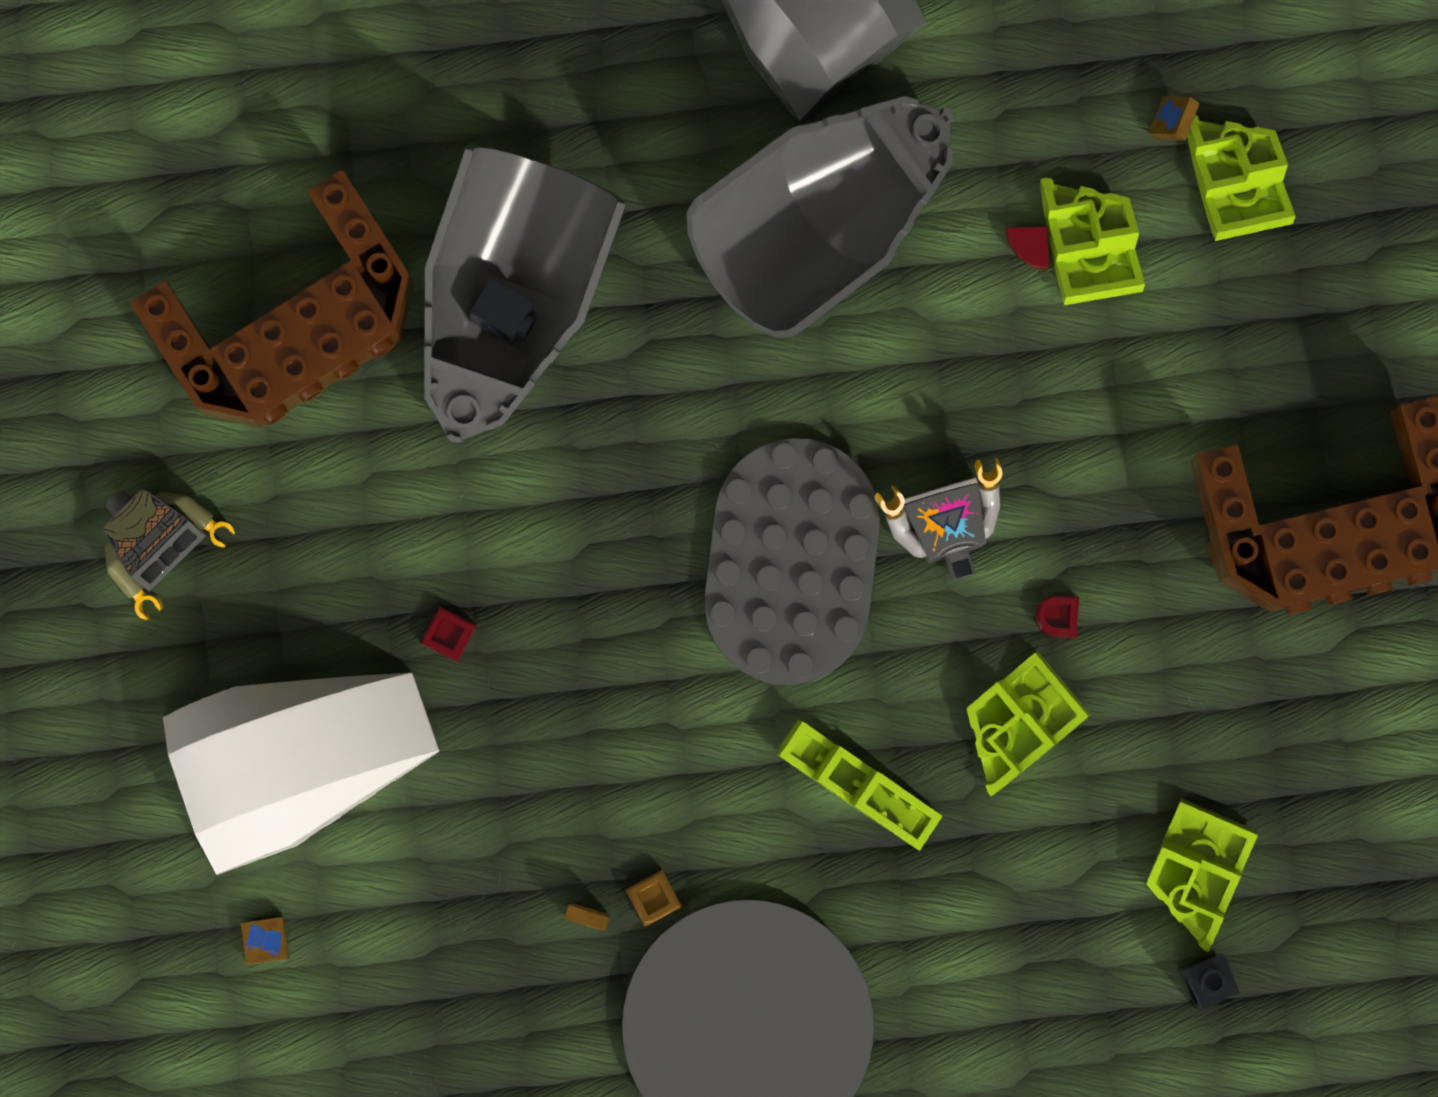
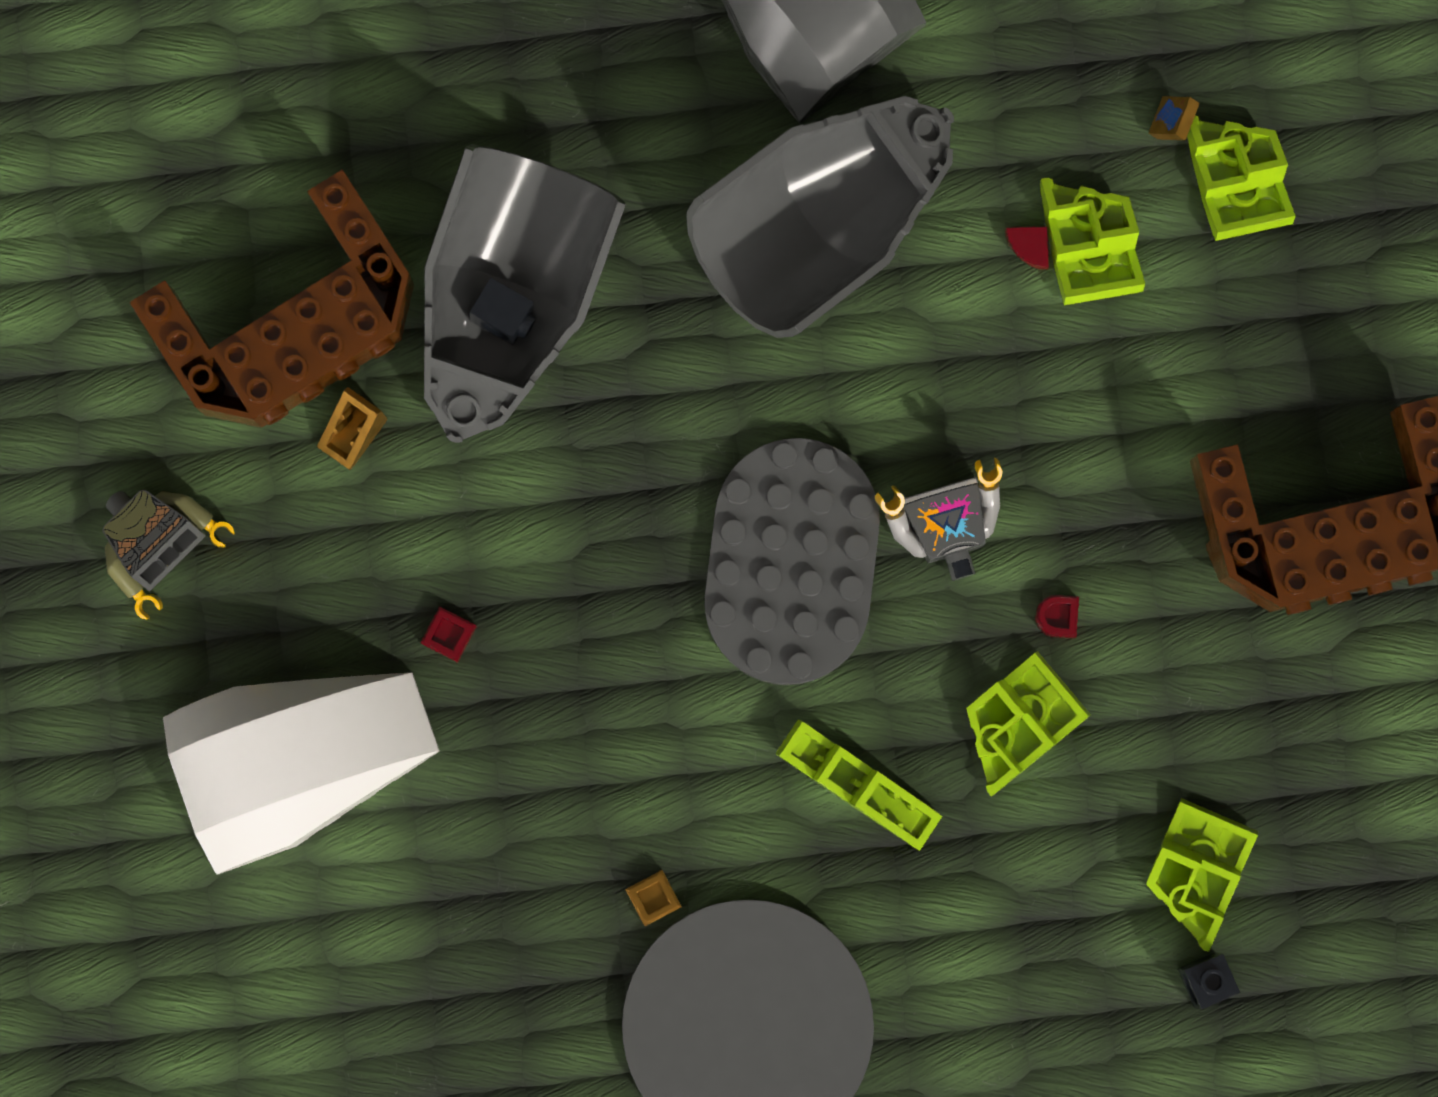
pearl gold tile [241,917,290,965] -> none
pearl gold tile [564,903,610,931] -> none
none -> pearl gold slope [317,387,388,470]

